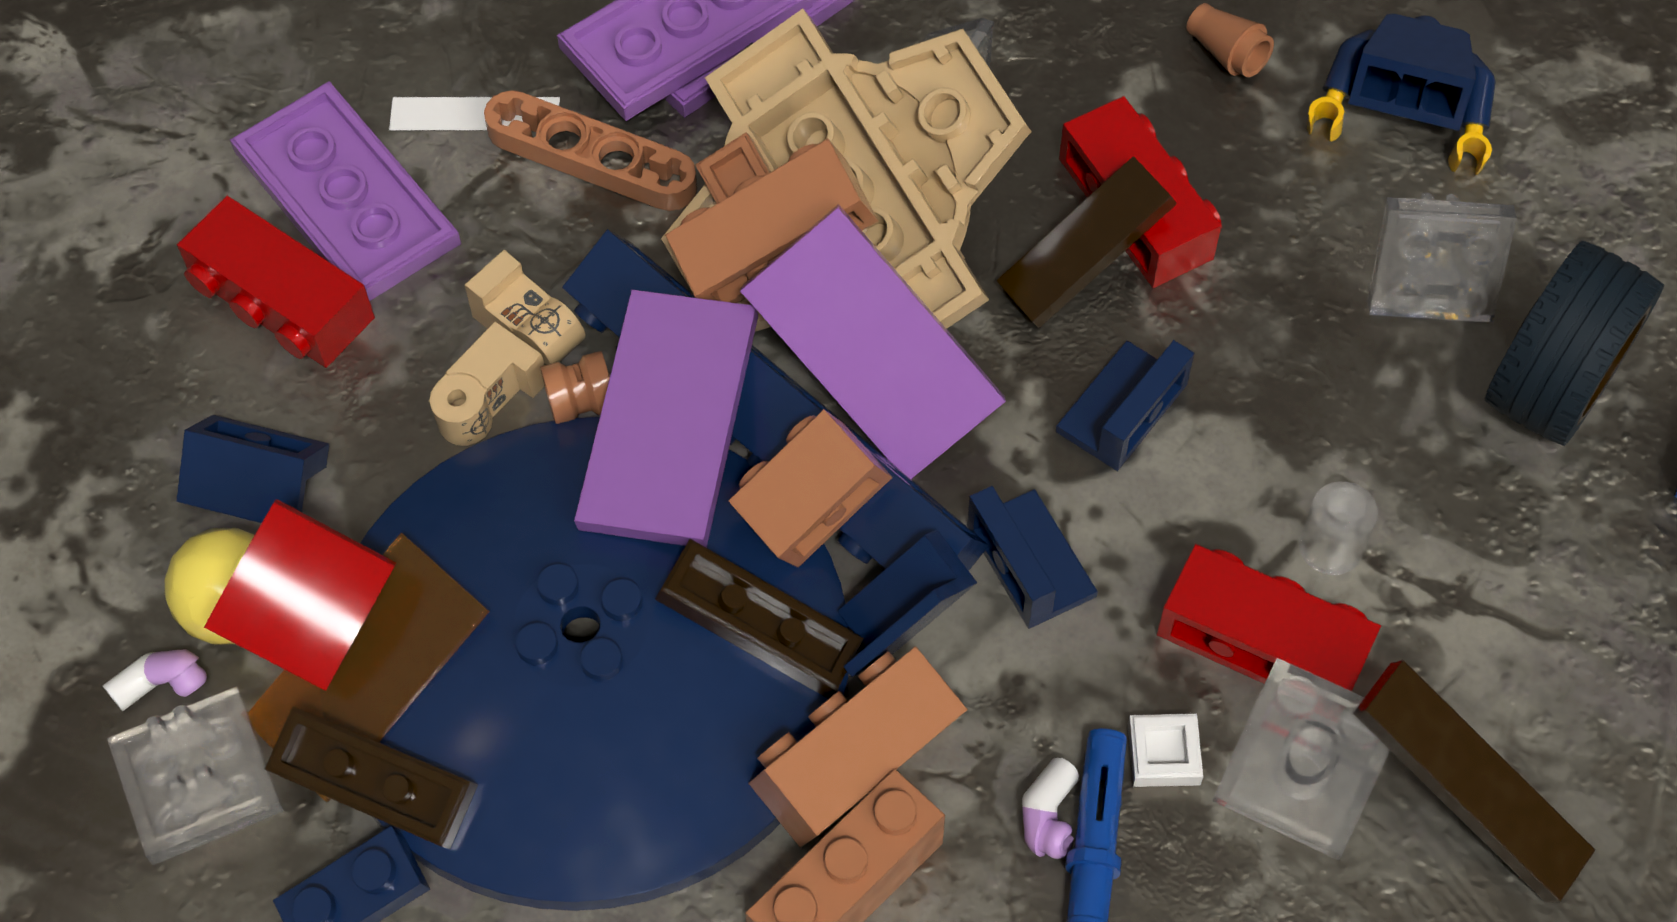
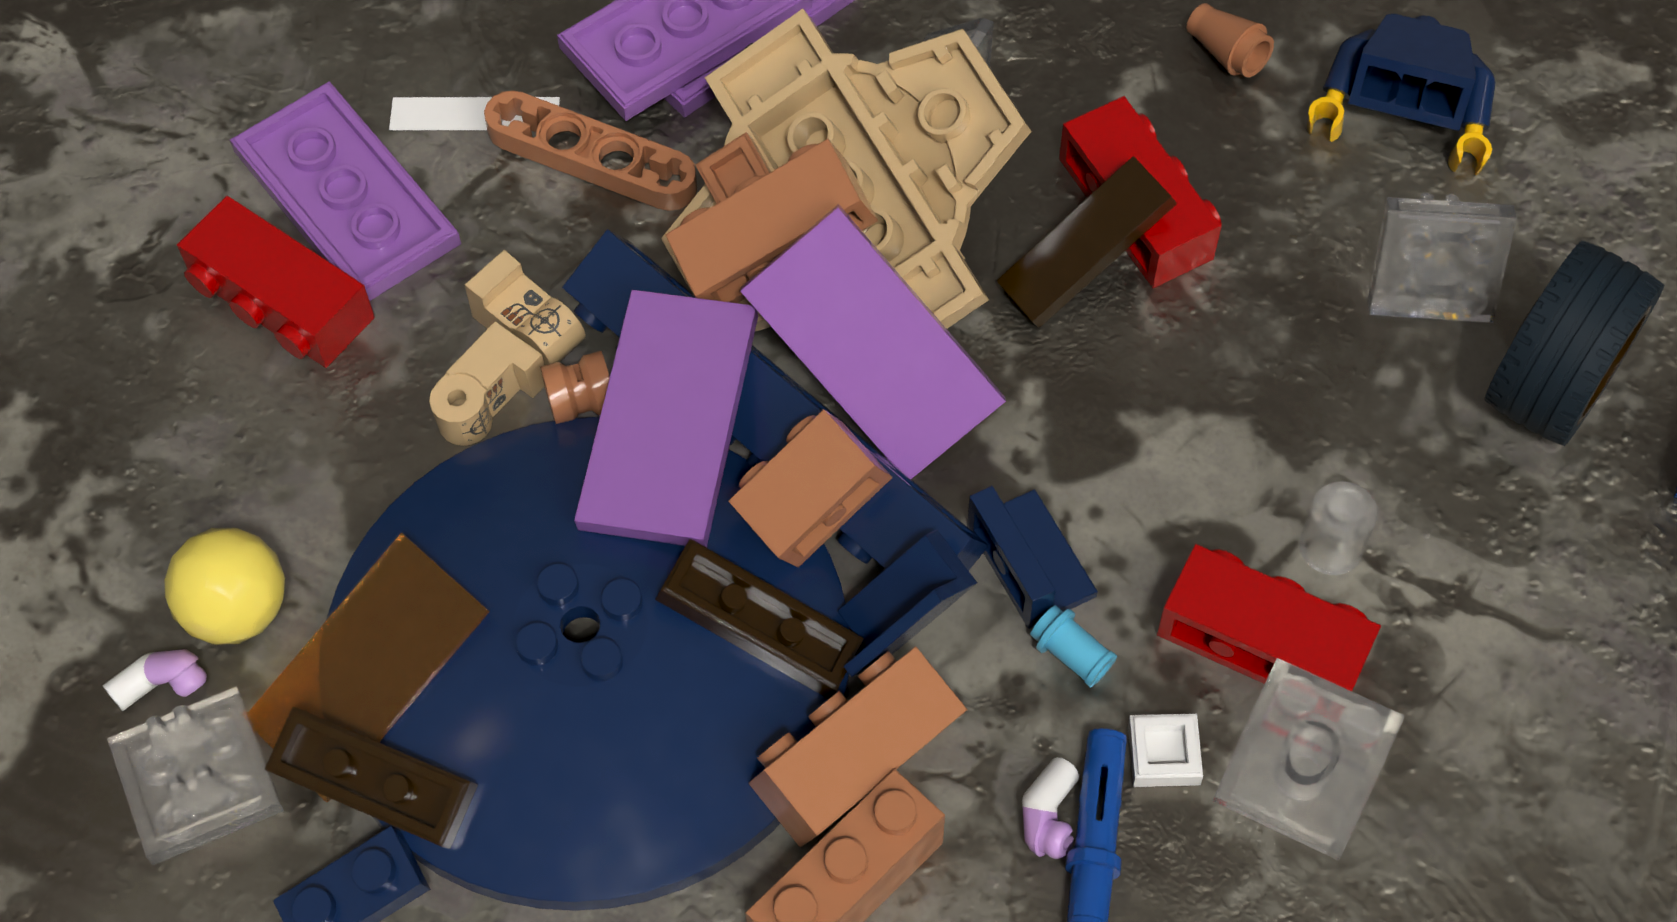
dark blue panel [176,415,329,523] -> none
red slope [204,499,397,691] -> none
dark blue panel [1056,340,1195,472] -> none
dark brown tile [1353,660,1596,903] -> none
none -> medium azure pin [1030,605,1117,688]

